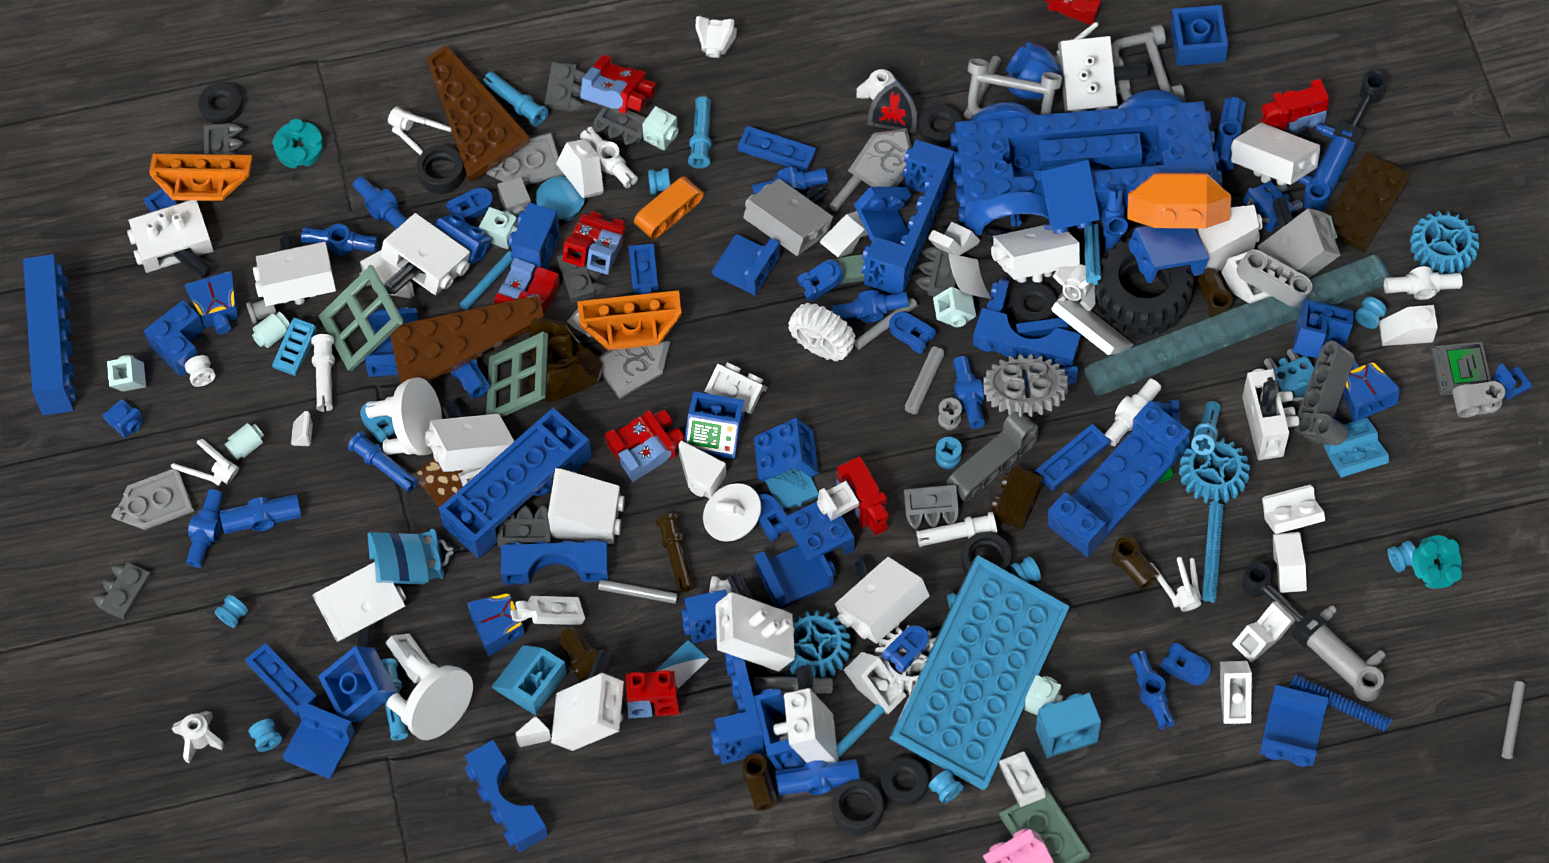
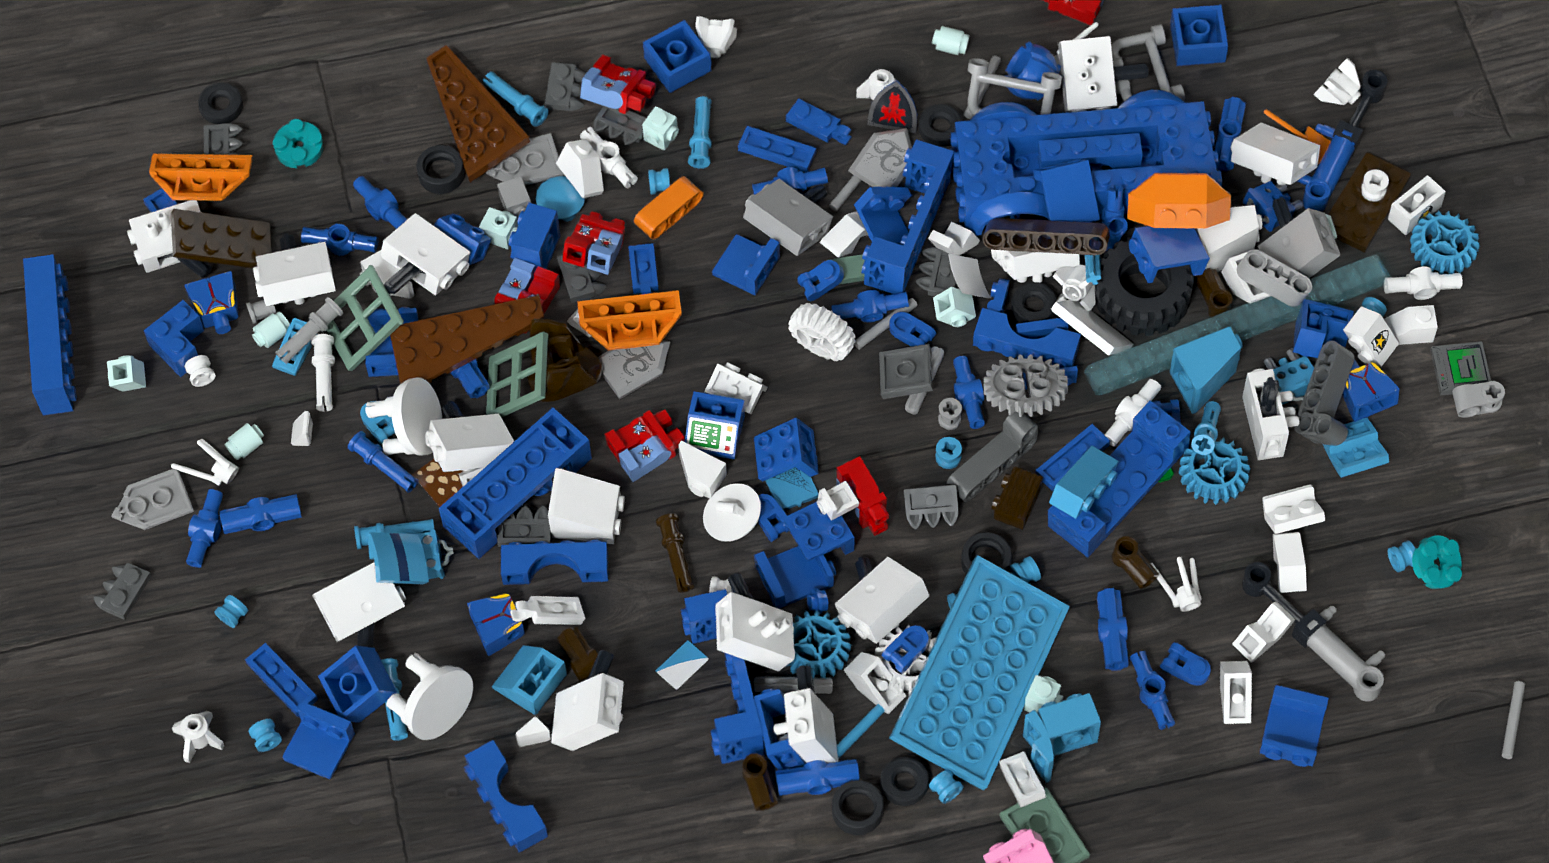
blue bracket [103,399,144,438] -> none
white plate [386,633,431,683] -> none
white plant [388,107,452,155] -> none
blue plate [446,188,493,223] -> none
dark azure bar [460,251,513,310] -> none
light grey bar [598,579,678,604] -> none
red hips [626,670,680,718] -> none
white pin [916,512,997,547] -> none
dark azure axle [1202,501,1224,603] -> none
red hips [1259,79,1329,133] -> none
blue piece [1288,674,1392,732] -> none
blue bracket [1493,363,1532,400] -> none
none -> dark brown plate [171,209,272,268]
none -> light grey pin [275,297,344,364]
none -> dark azure pin [354,519,434,549]
none -> blue brick [643,20,711,93]
none -> blue plate [786,99,851,145]
none -> blue plate [807,588,828,614]
none -> dark grey tile [879,344,933,399]
none -> light aqua brick [932,26,970,55]
none -> beam [983,218,1110,255]
none -> dark azure slope [1023,710,1054,783]
none -> dark azure brick [1049,446,1119,519]
none -> blue piece [1097,588,1129,671]
none -> dark azure slope [1170,327,1242,414]
none -> orange piece [1264,109,1331,164]
none -> white brick [1314,58,1361,105]
none -> white brick [1343,306,1399,367]
none -> white wheel [1361,170,1389,201]
none -> white brick [1388,175,1446,235]

